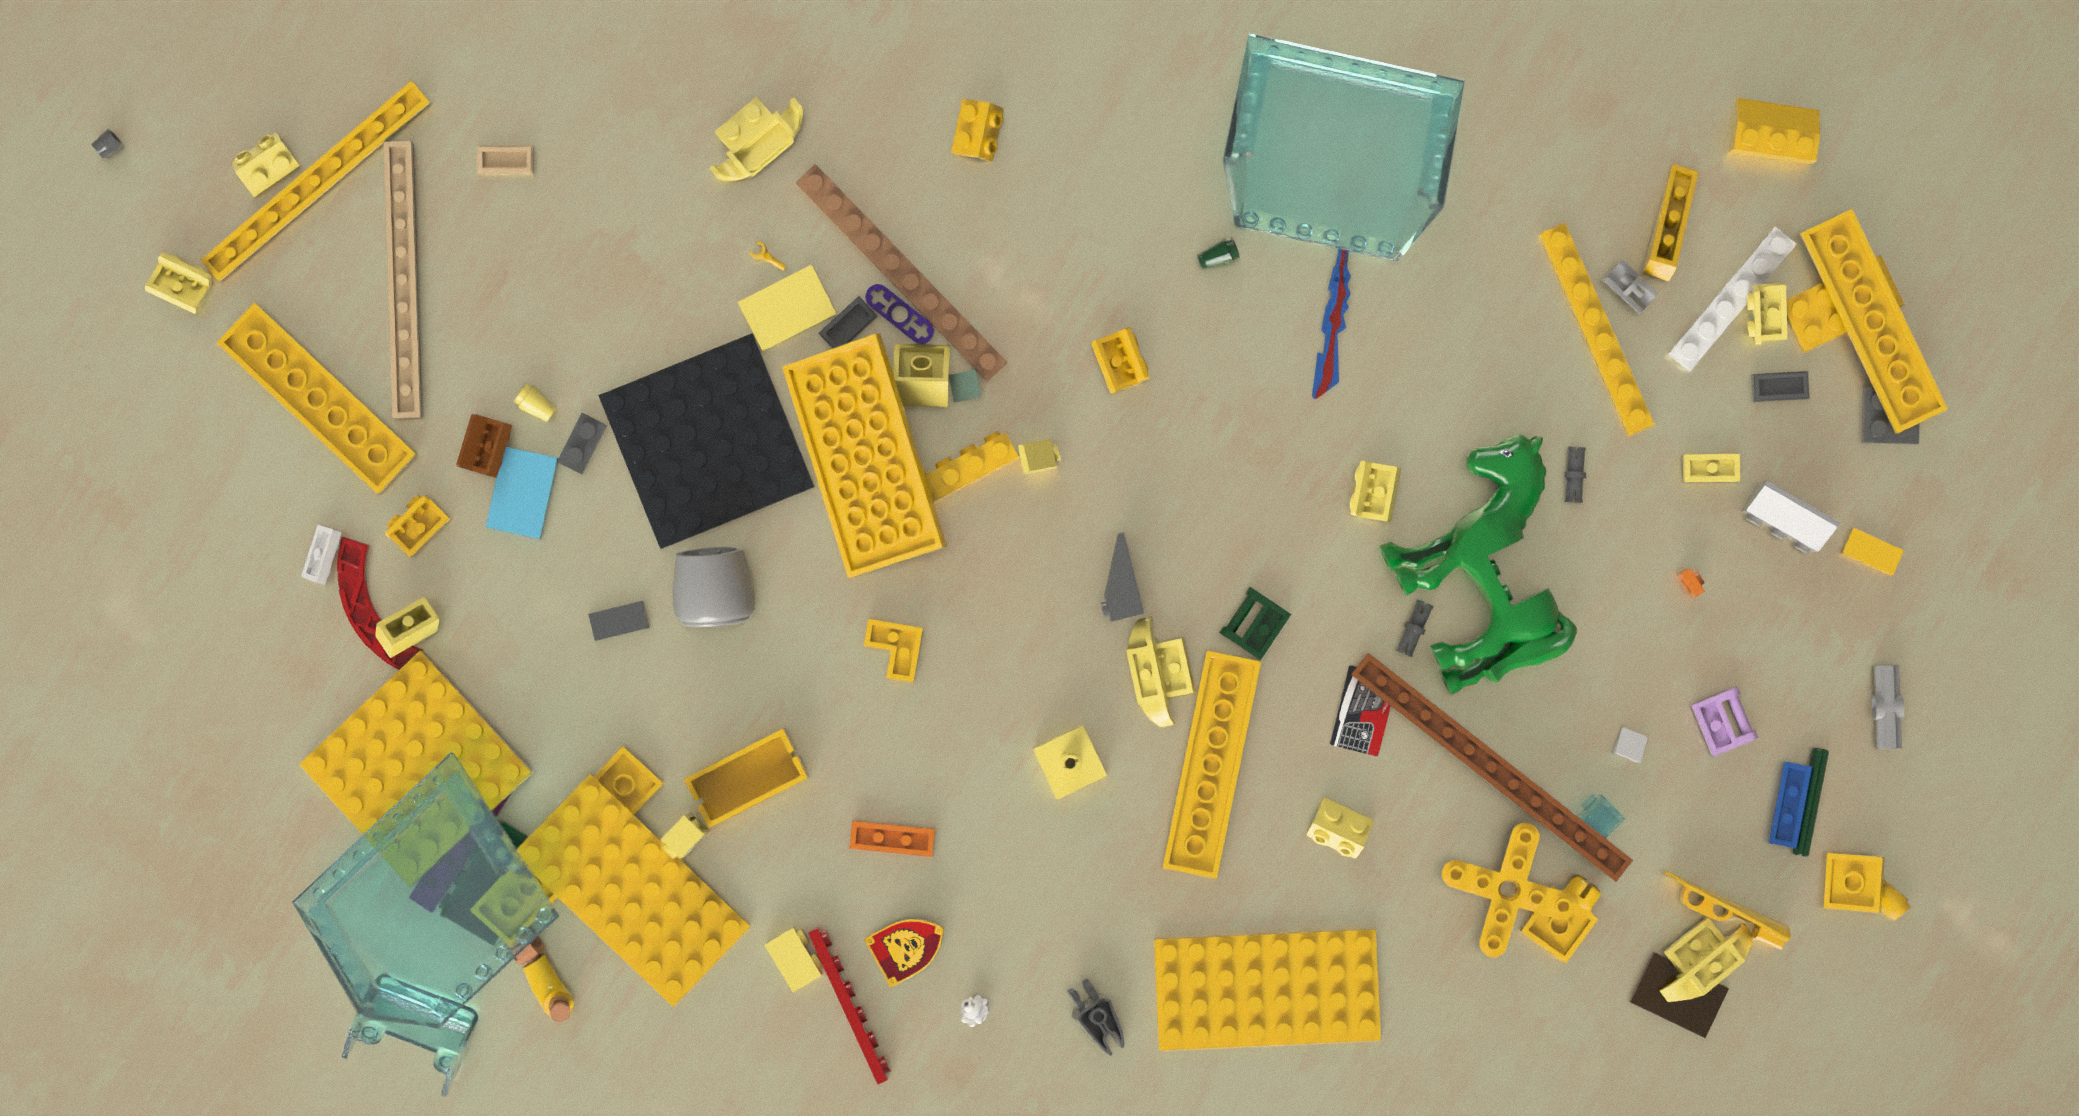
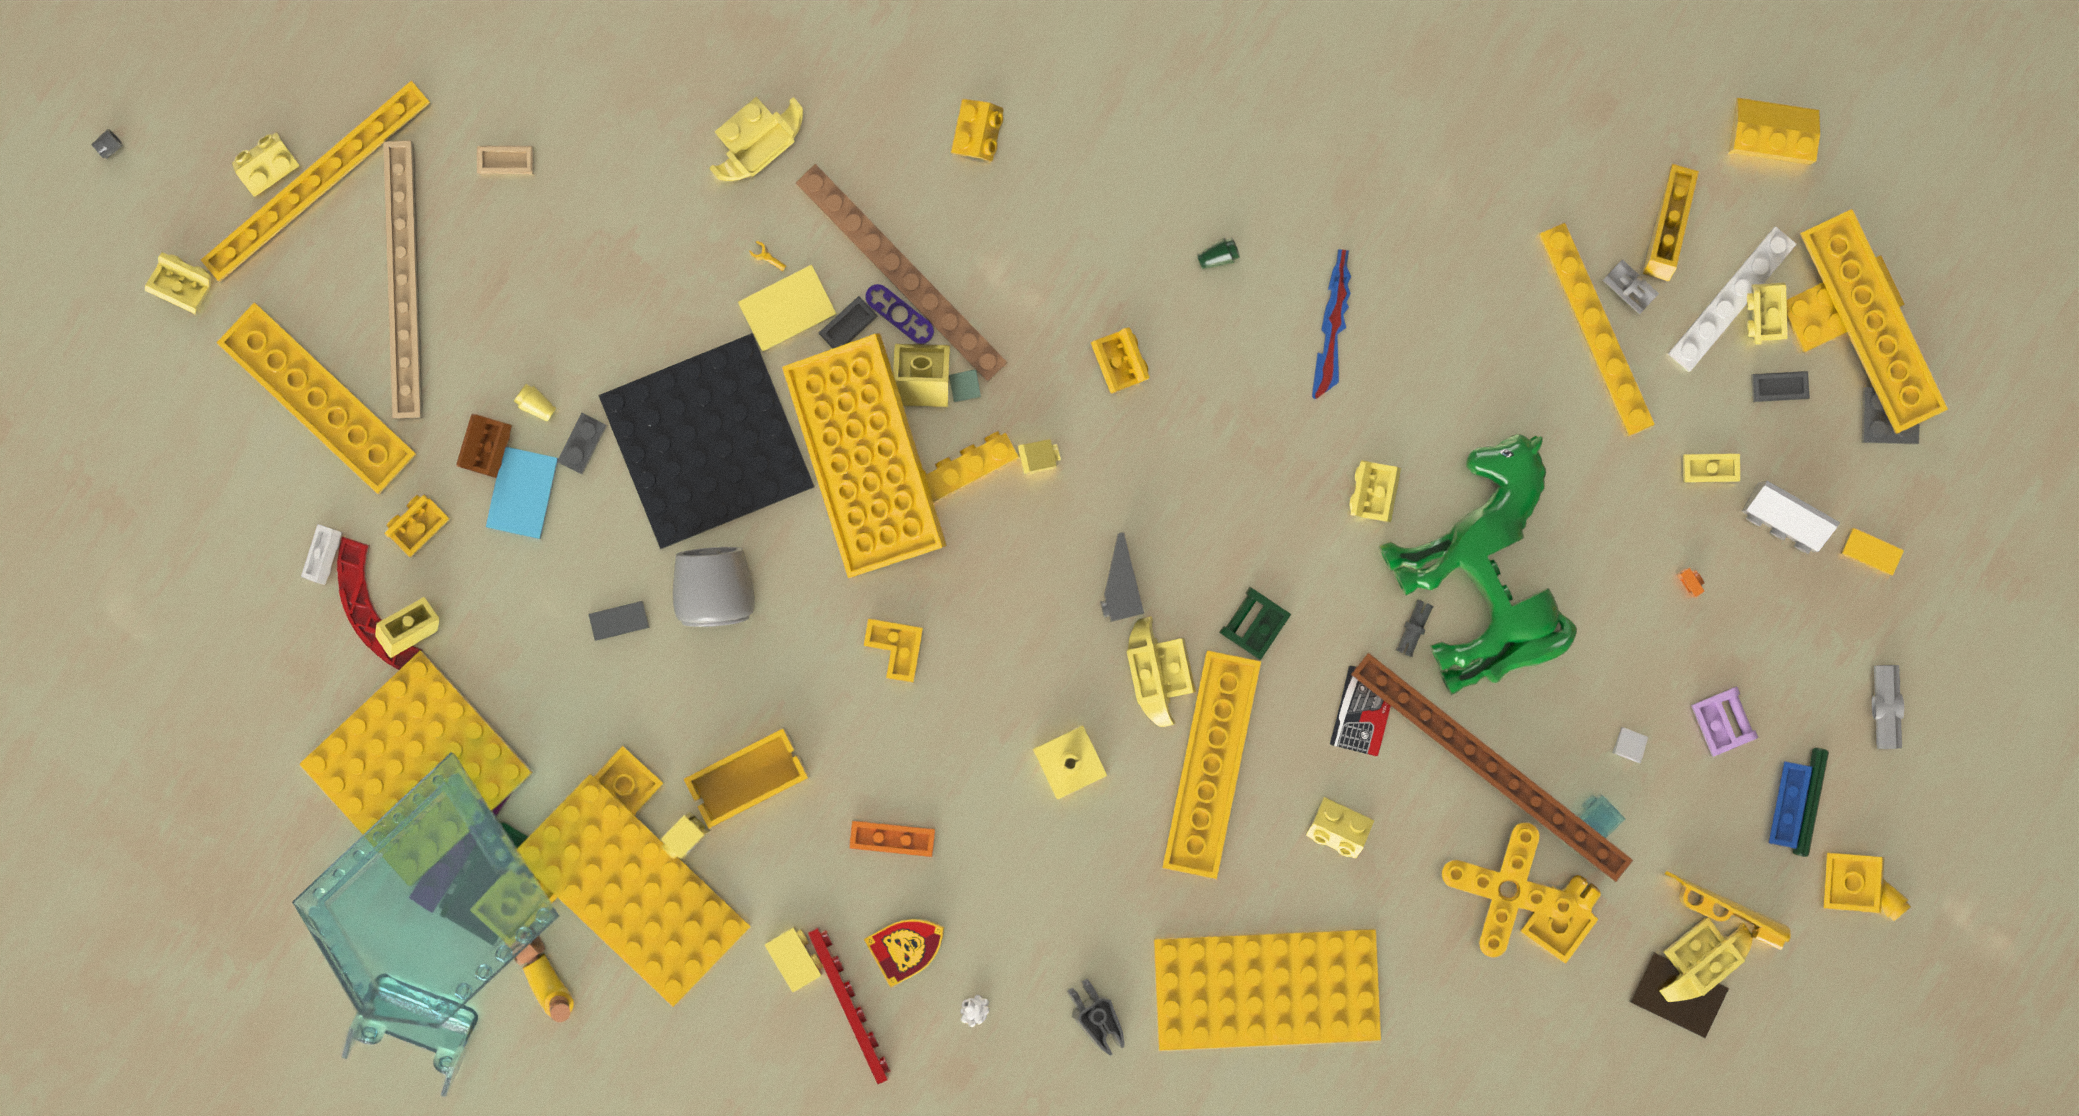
clear light blue windscreen [1223,34,1465,262] -> none
dark grey pin [1564,447,1586,503] -> none

